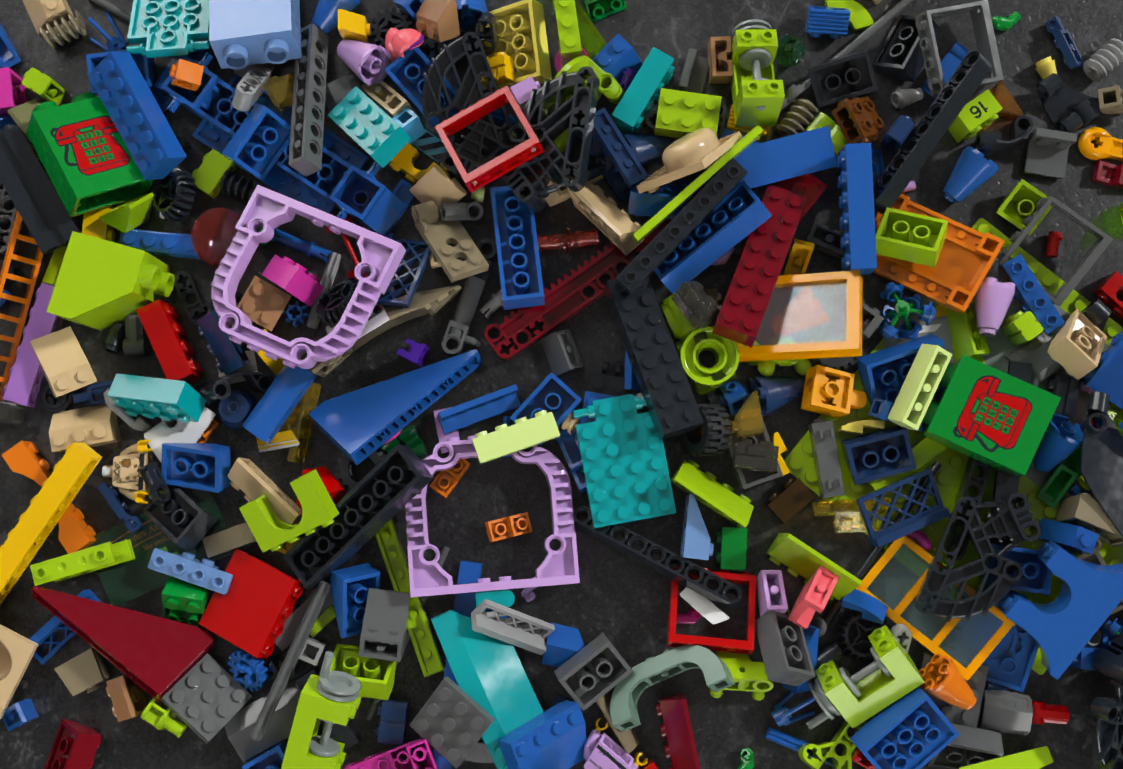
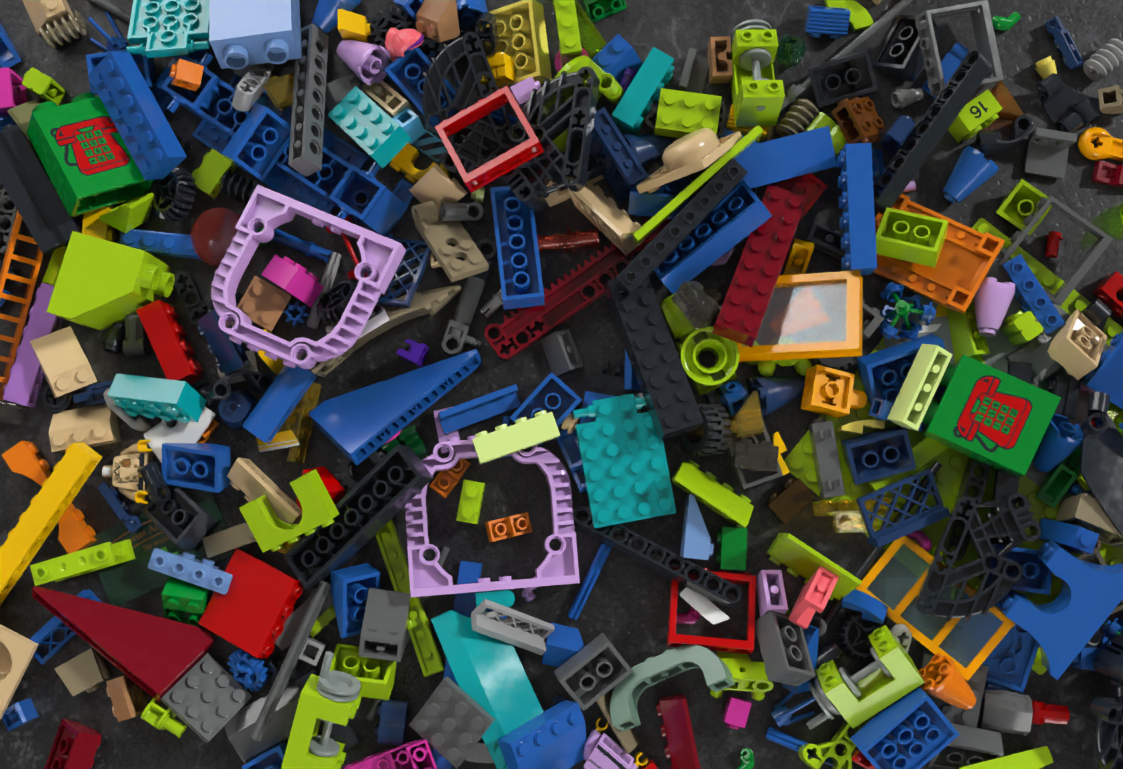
none -> lime brick [456,480,485,524]
none -> blue axle [568,543,611,620]
none -> dark pink brick [722,695,752,730]

